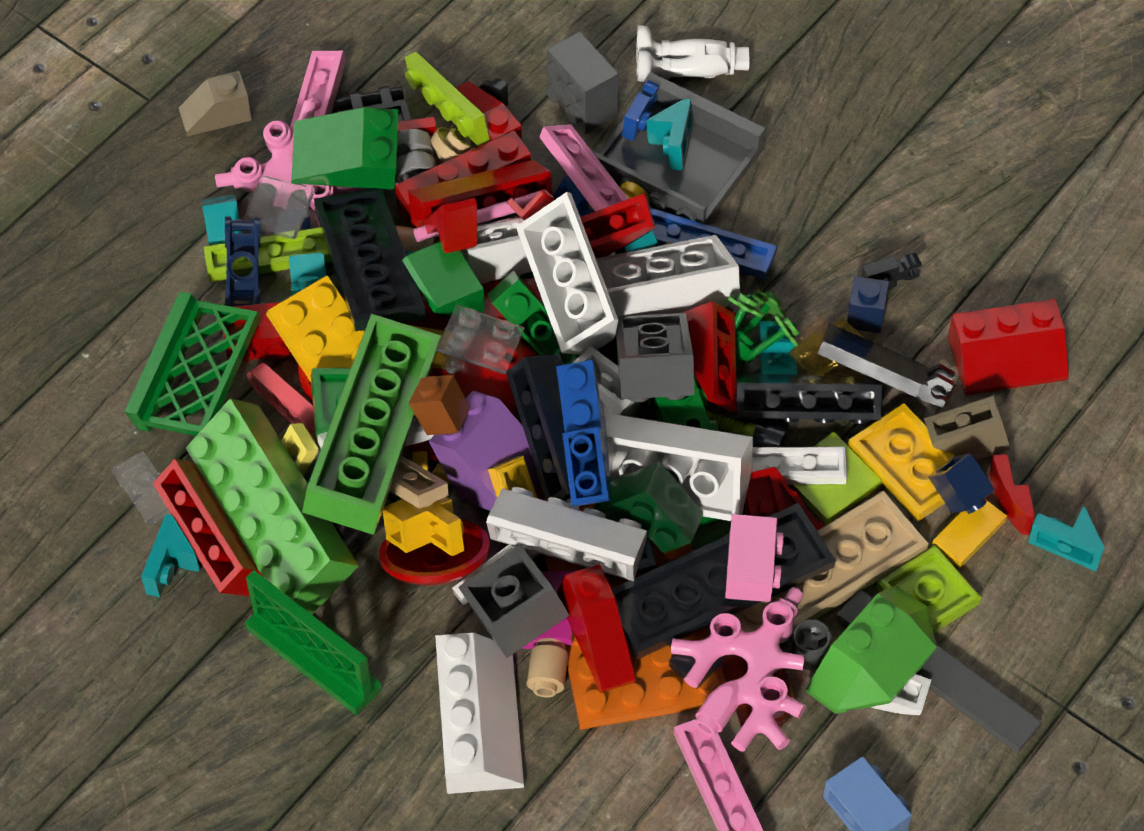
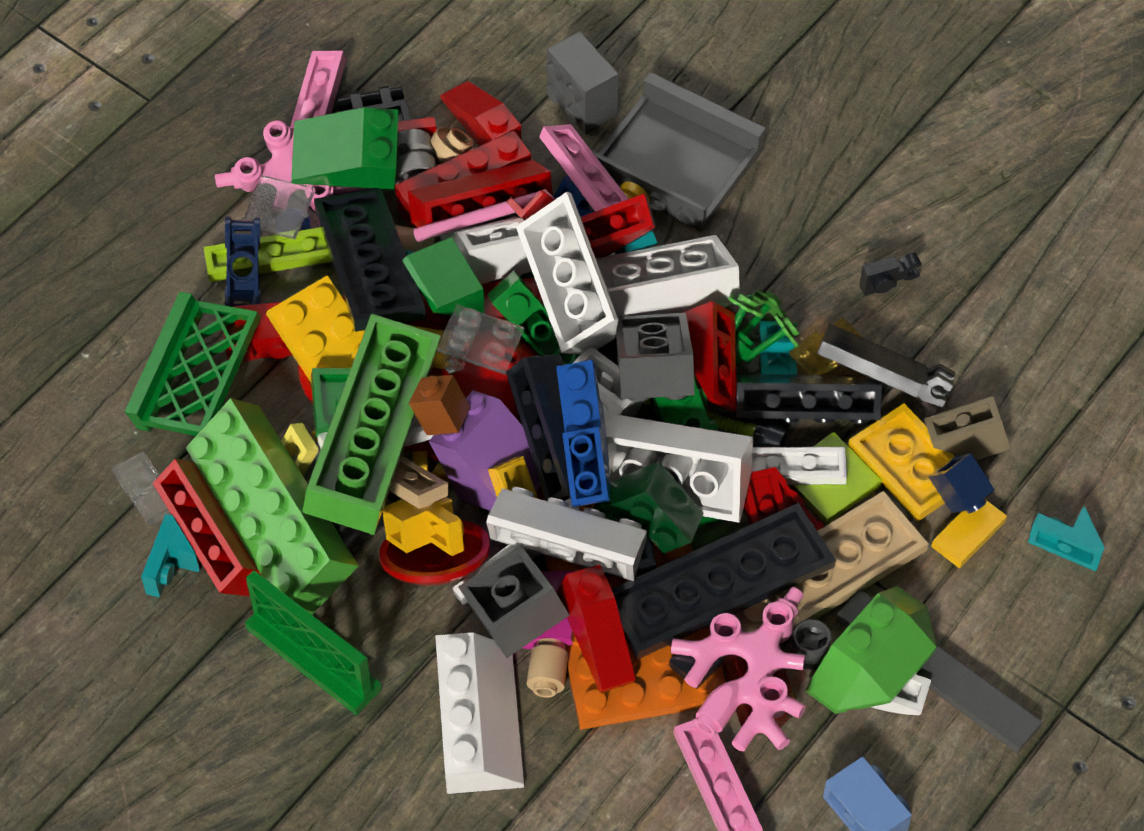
dark tan slope [179,71,252,137] -> none
teal slope [202,194,242,246] -> none
coral beam [247,363,315,435] -> none
teal slope [289,253,327,296] -> none
lime plate [405,52,490,147] -> none
red slope [424,198,477,253] -> none
black tile [479,78,508,106] -> none
blue plate [622,80,660,141] -> none
white piece [636,25,749,82] -> none
teal slope [646,99,693,170] -> none
blue plate [650,208,777,280] -> none
bright pink brick [725,514,783,602] -> none
dark blue brick [846,276,889,333] -> none
lime tile [876,544,982,633] -> none
red slope [947,299,1069,396] -> none
red slope [989,454,1035,535] -> none

